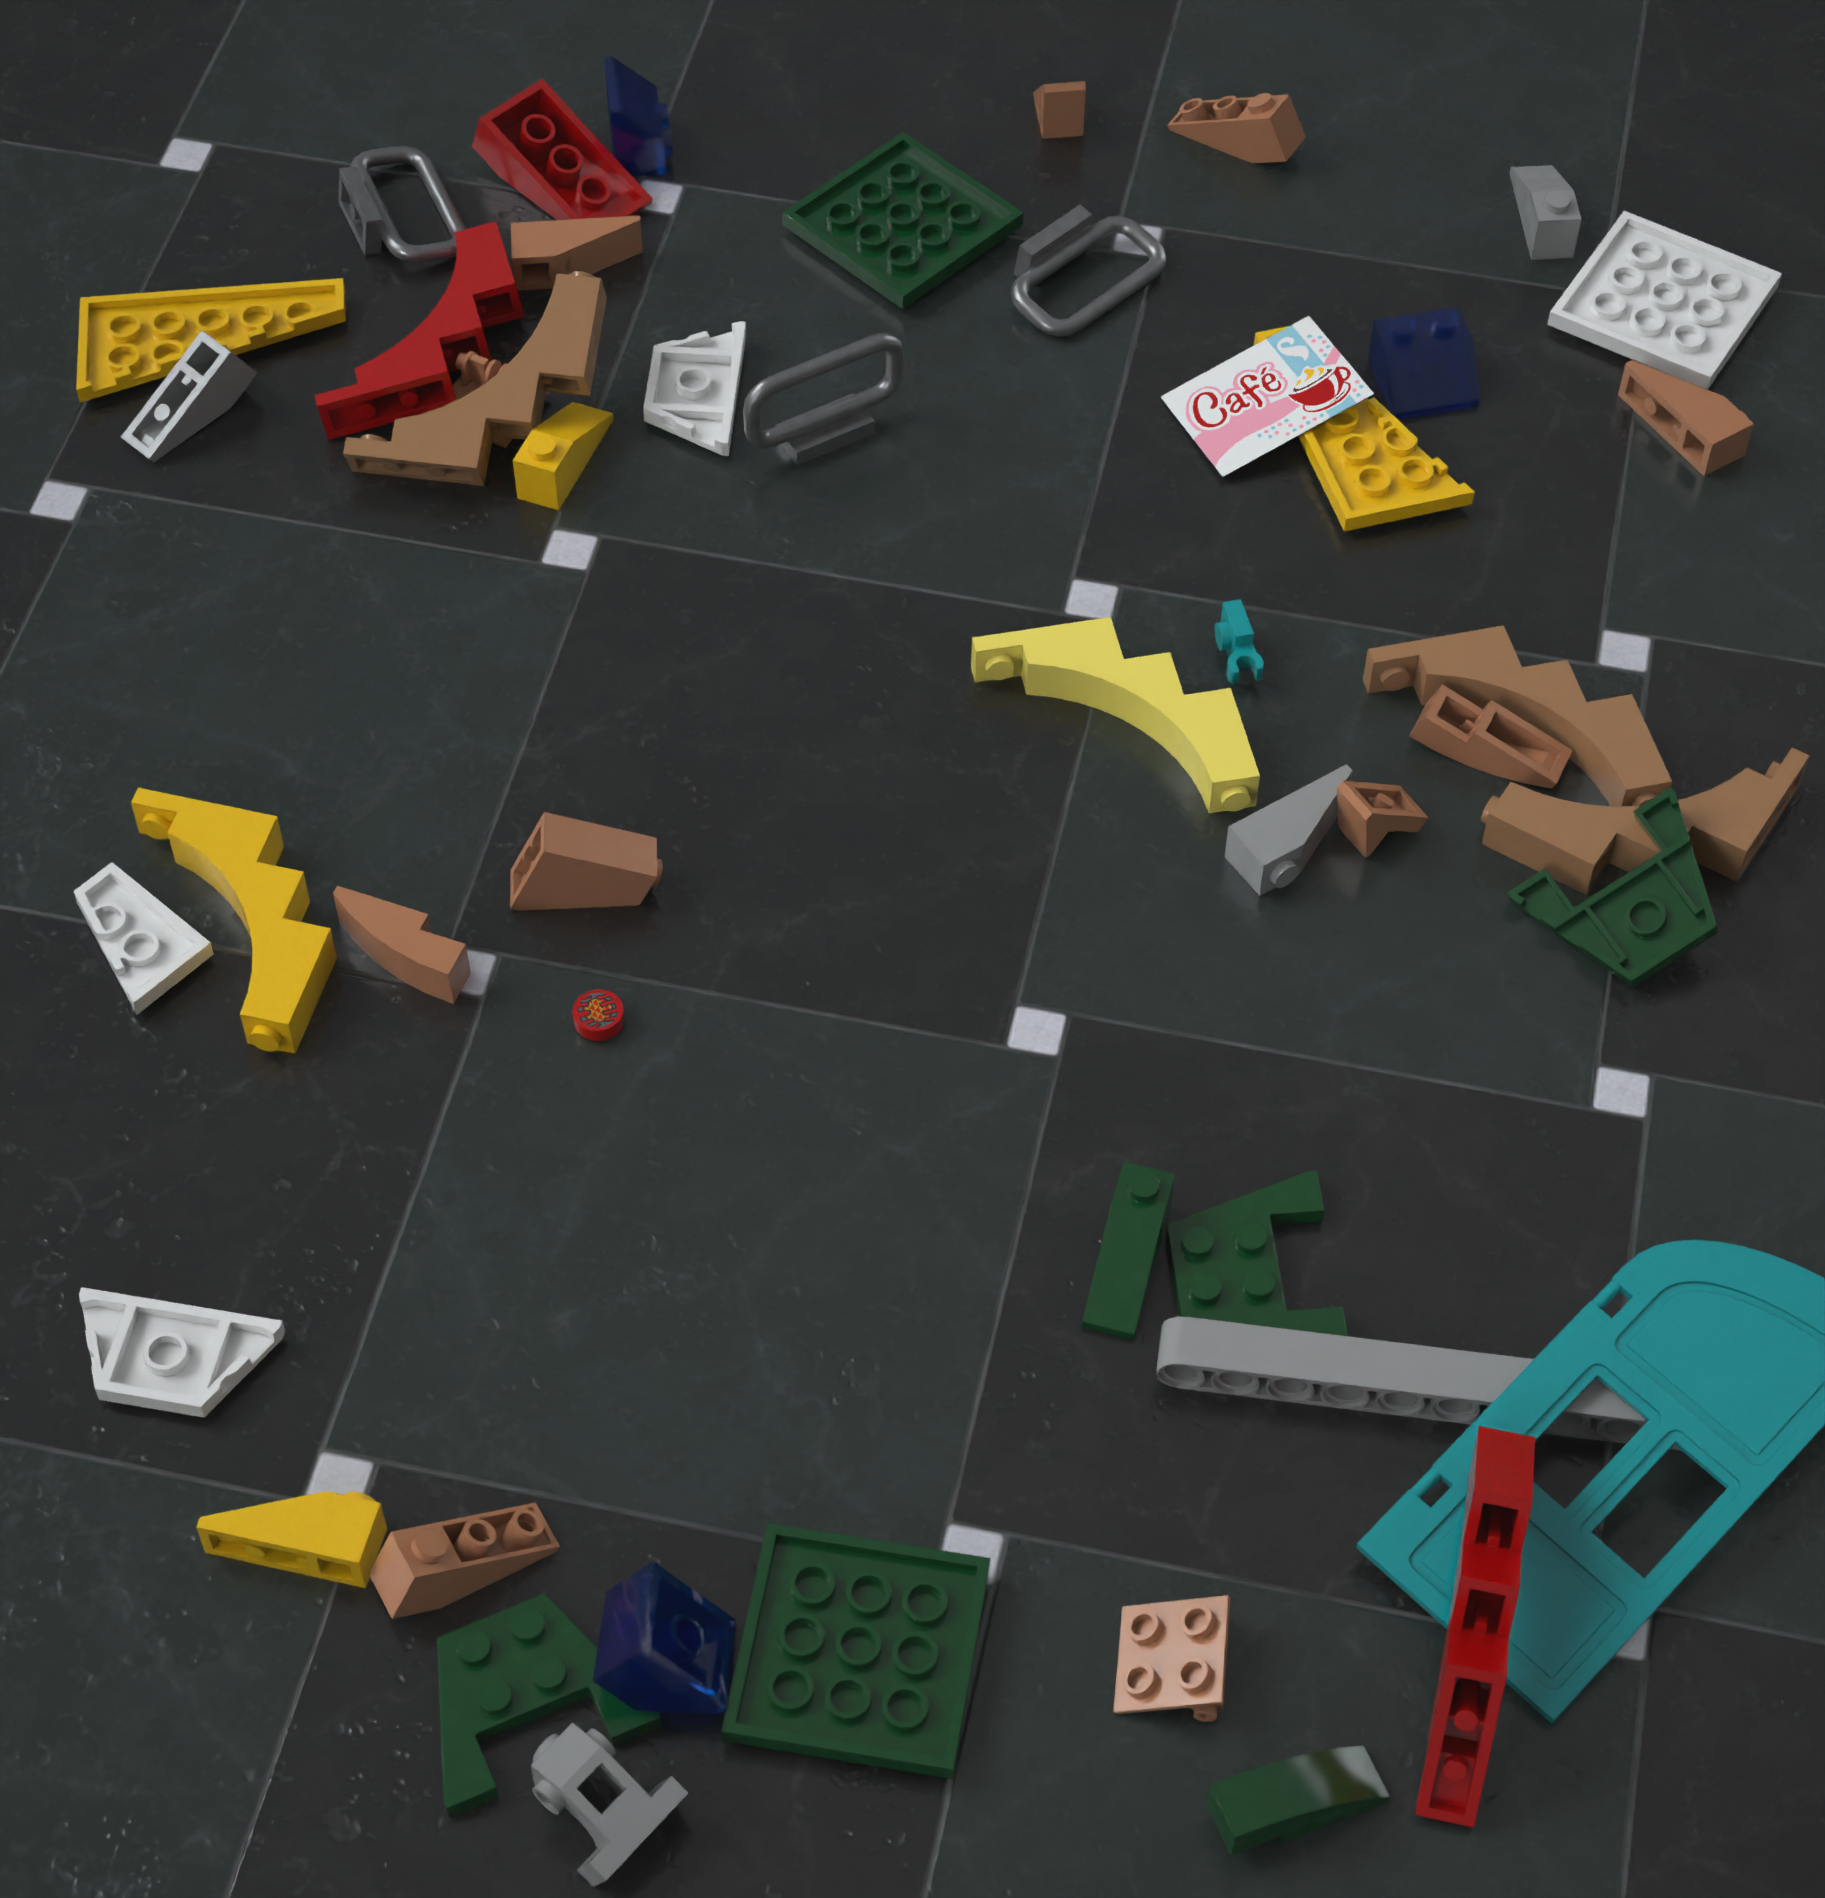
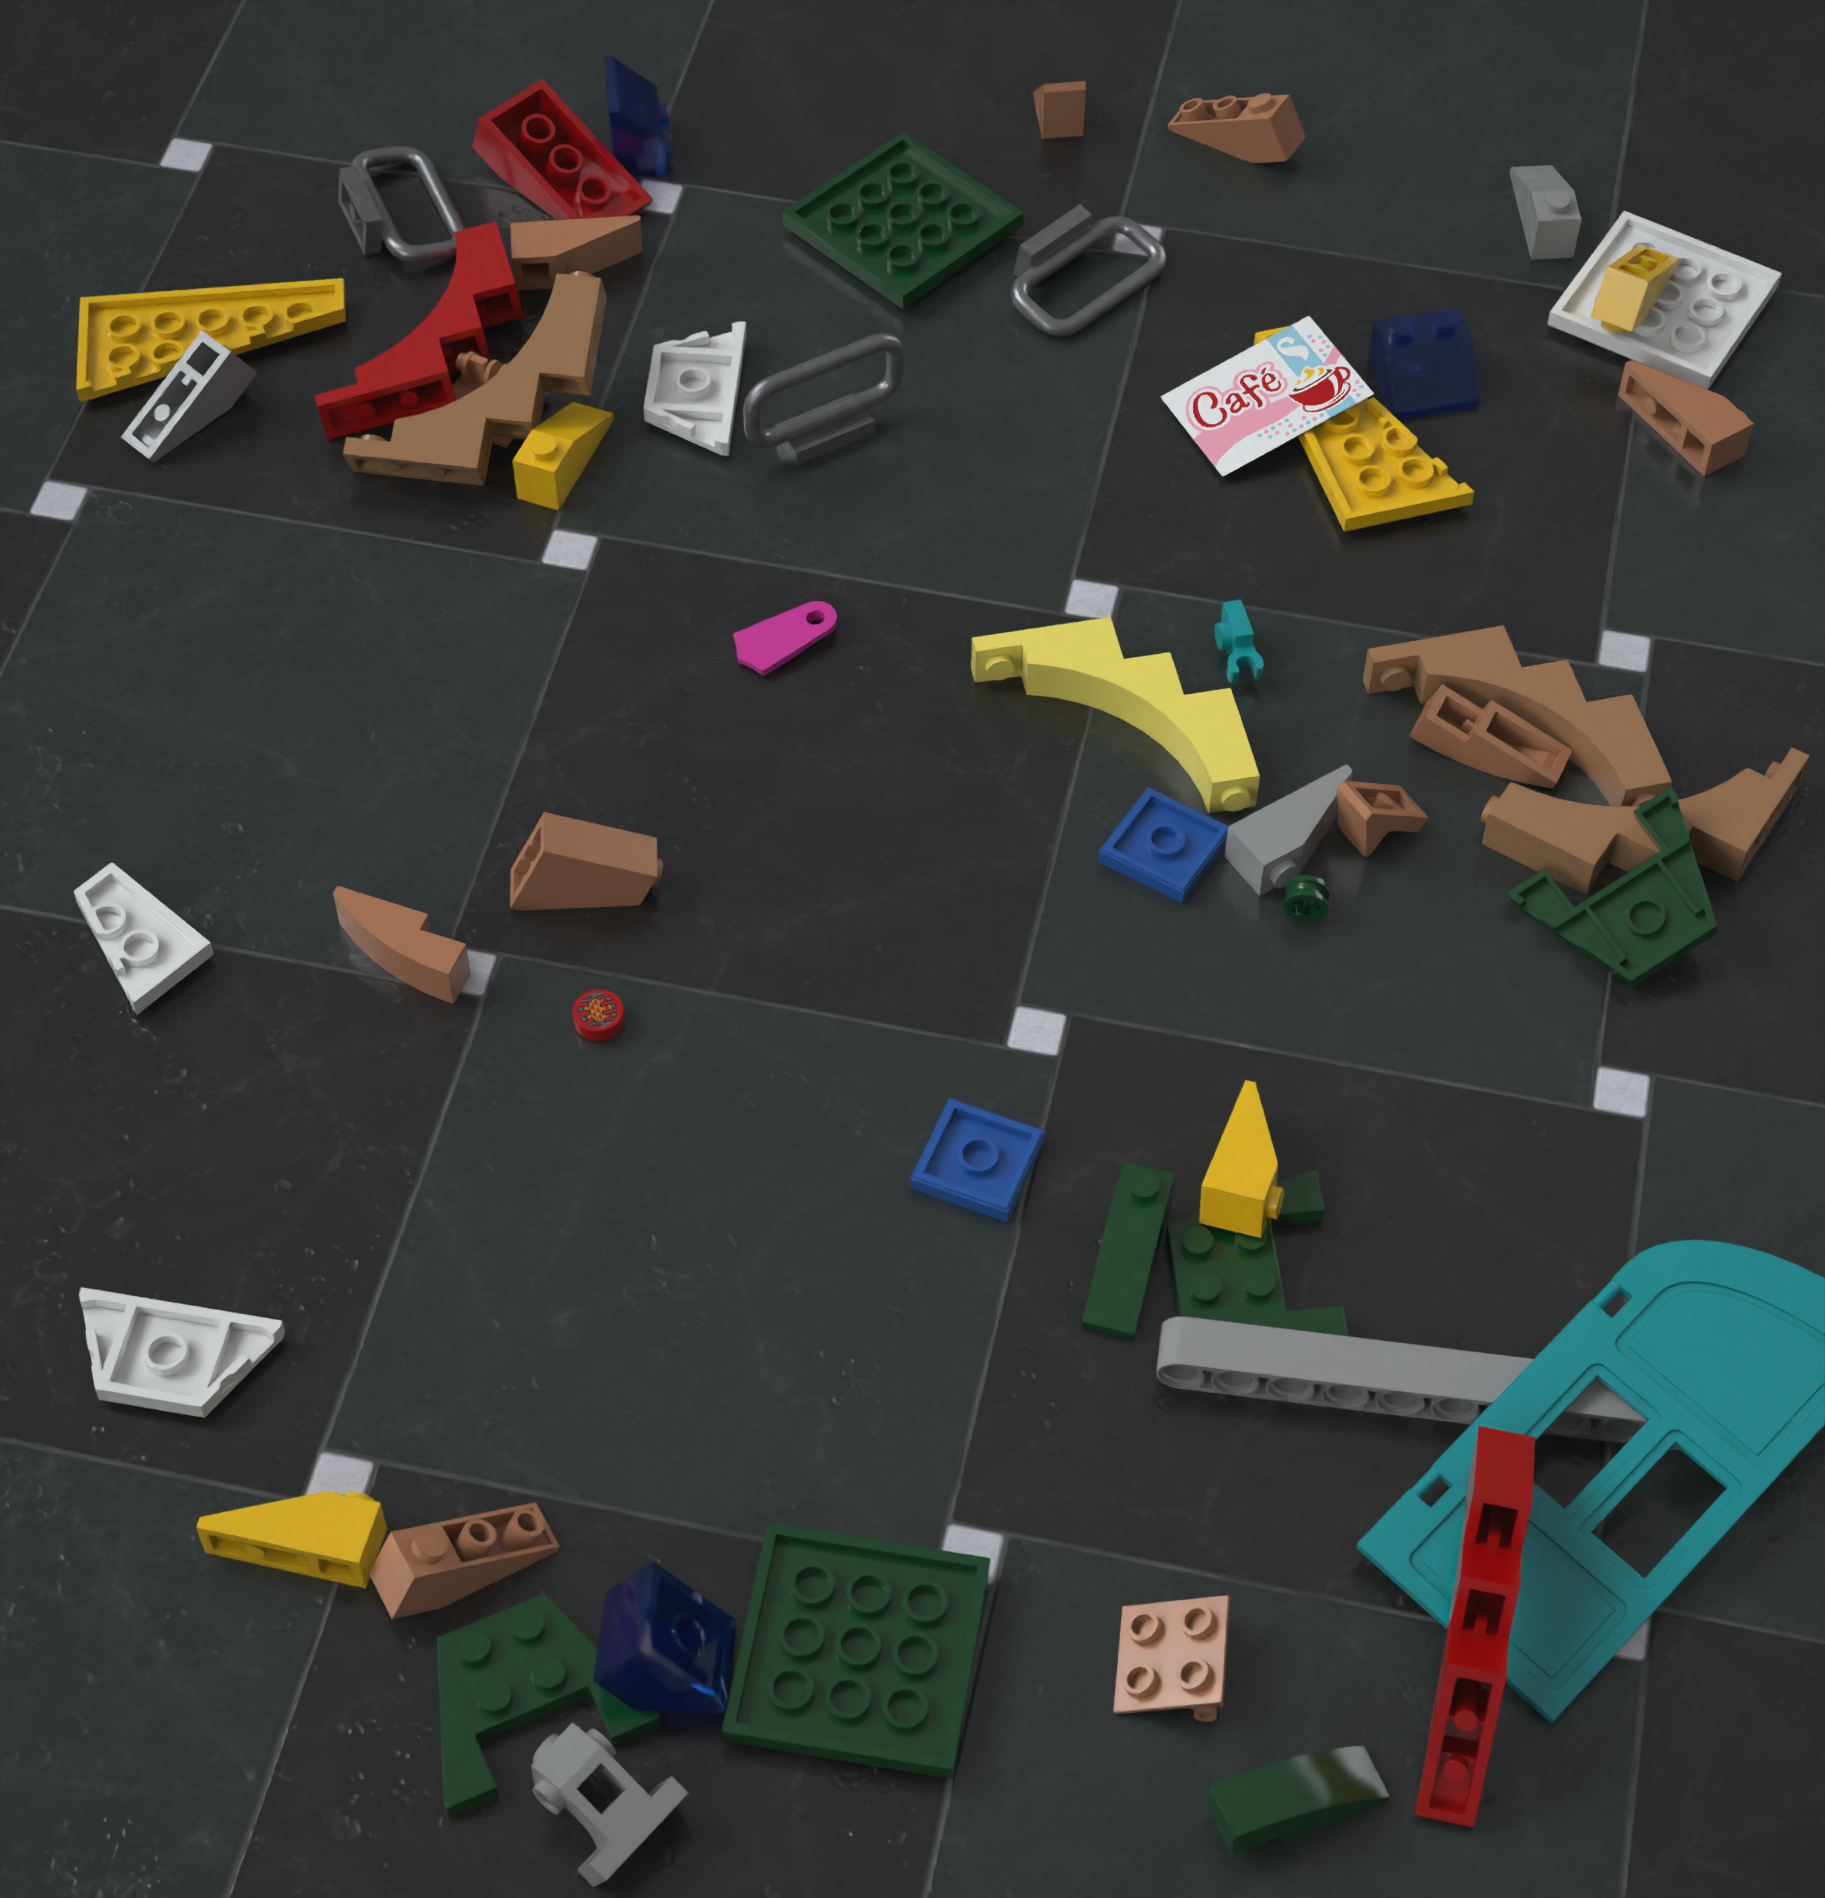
yellow arch [131,788,337,1054] -> none
none -> dark pink piece [733,601,837,676]
none -> blue tile [910,1098,1046,1223]
none -> blue tile [1098,787,1228,904]
none -> yellow slope [1199,1080,1284,1238]
none -> dark green bush [1283,875,1330,922]
none -> yellow slope [1590,244,1680,334]

